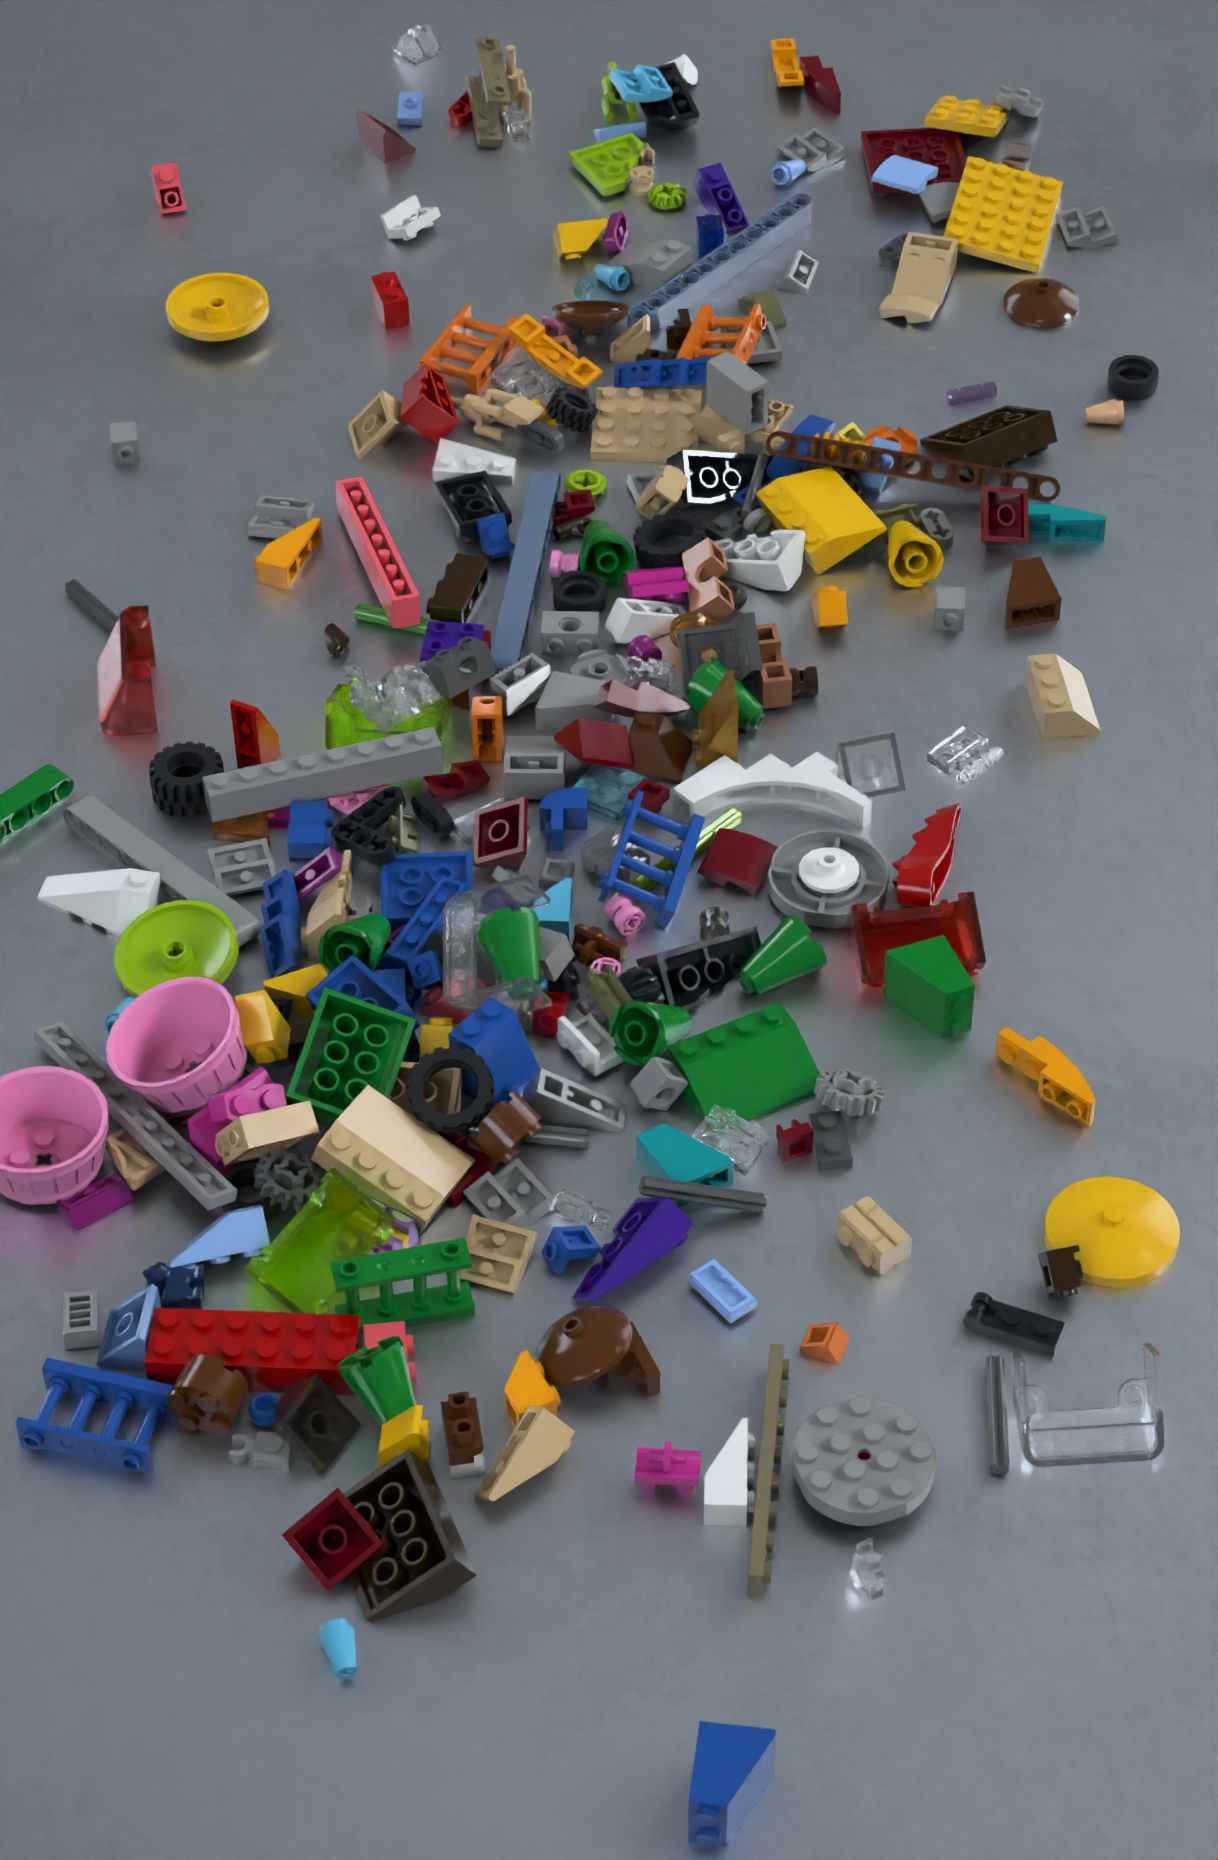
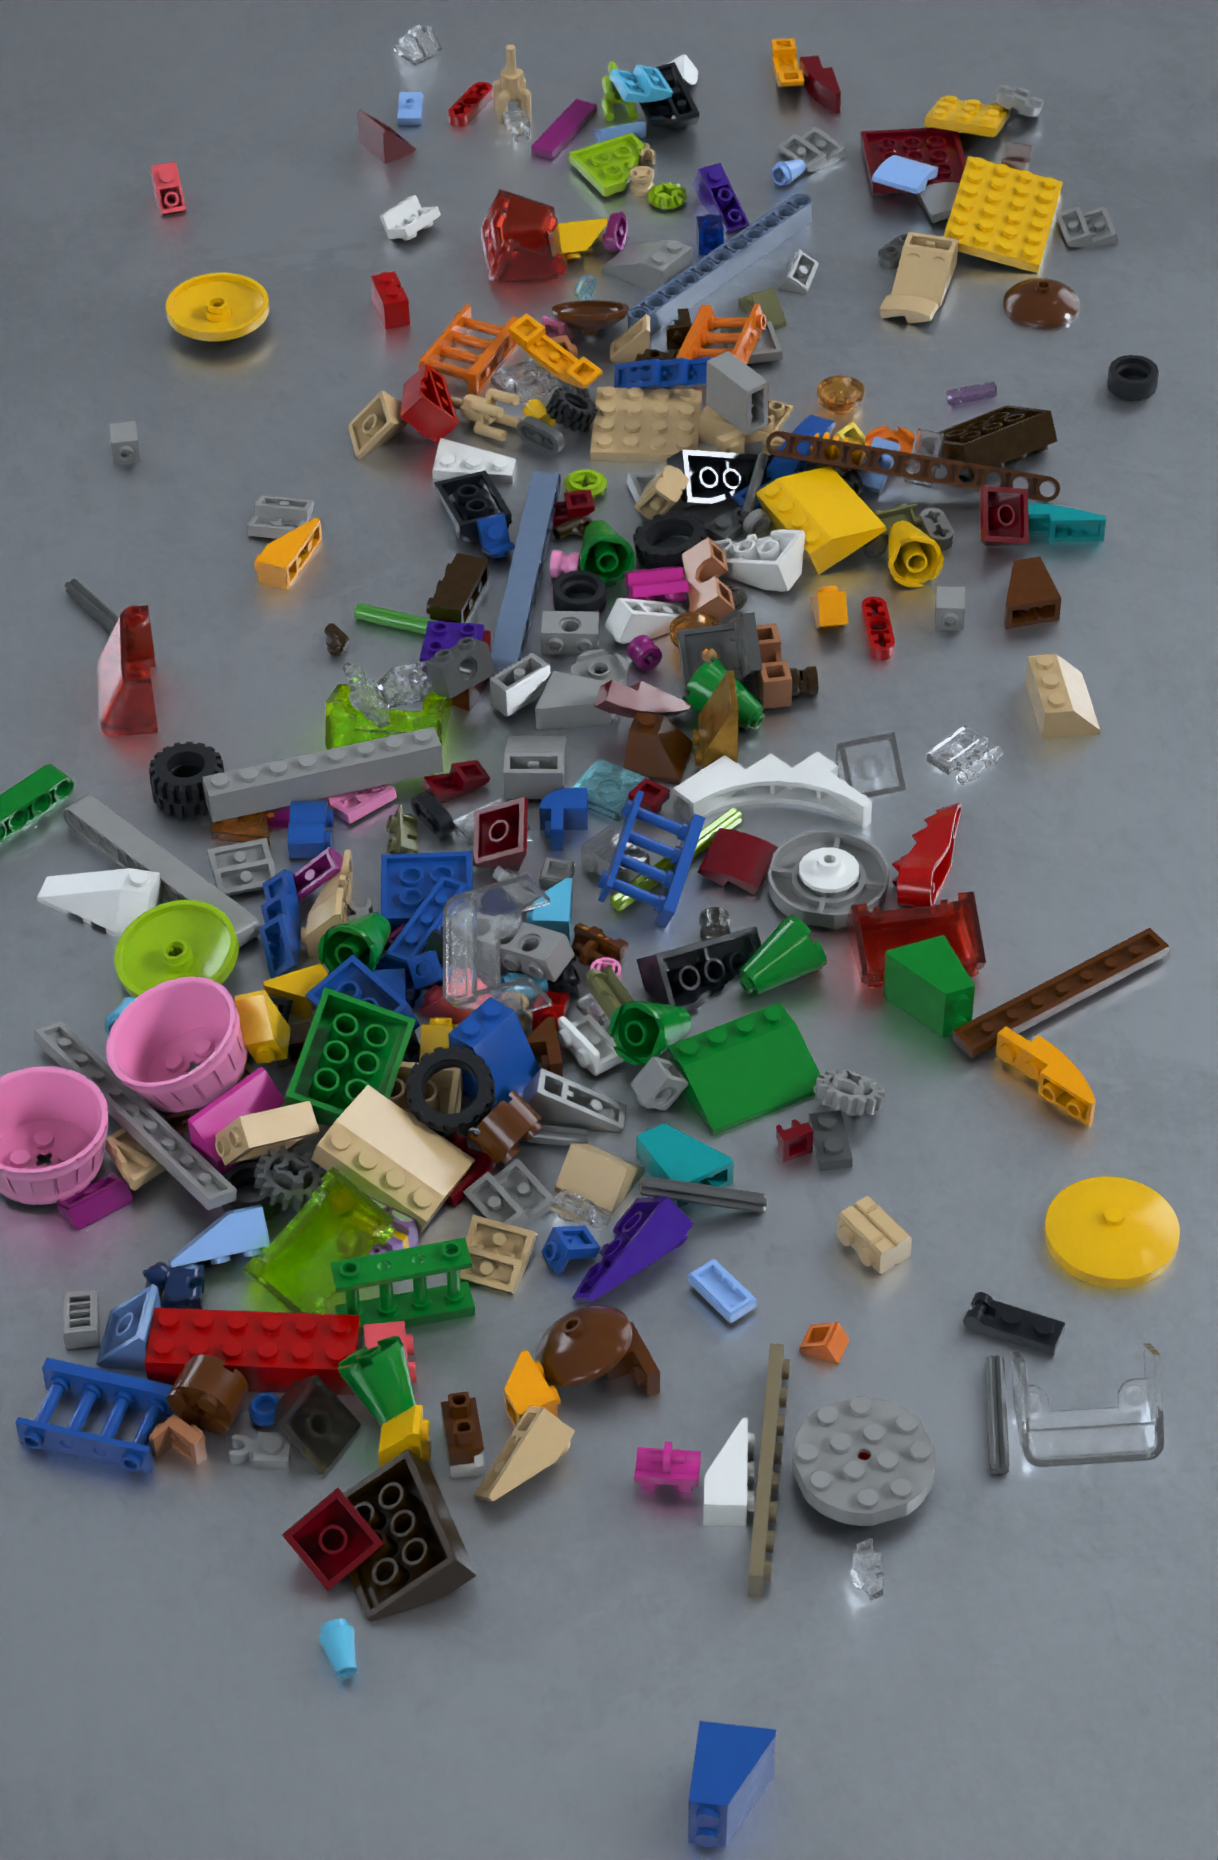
dark pink brick [208,1083,287,1125] -> none
red slope [230,699,281,769] -> none
black beam [332,786,406,866] -> none
coral brick [336,477,420,629] -> none
clear brick [368,673,441,734] -> none
dark tan fence [466,37,512,147] -> none
orange torso [471,696,503,762] -> none
green cone [477,907,540,998] -> none
tan slope [503,395,544,425] -> none
dark red slope [554,718,632,769] -> none
medium azure cone [593,264,630,291] -> none
bright pink wheel [604,893,646,936] -> none
black gear [618,965,665,1004] -> none
clear plate [626,656,677,692] -> none
clear plate [691,1104,772,1176] -> none
dark brown brick [1038,1245,1083,1298] -> none
light nougat cone [1086,398,1125,425] -> none
none -> nougat bracket [149,1414,207,1465]
none -> clear red windscreen [481,189,567,284]
none -> reddish brown slope [526,1016,563,1077]
none -> magenta tile [531,99,597,159]
none -> tan slope [555,1143,645,1216]
none -> clear orange piece [817,376,865,415]
none -> red beam [861,597,895,661]
none -> clear slope [904,429,944,488]
none -> reddish brown plate [952,928,1170,1058]

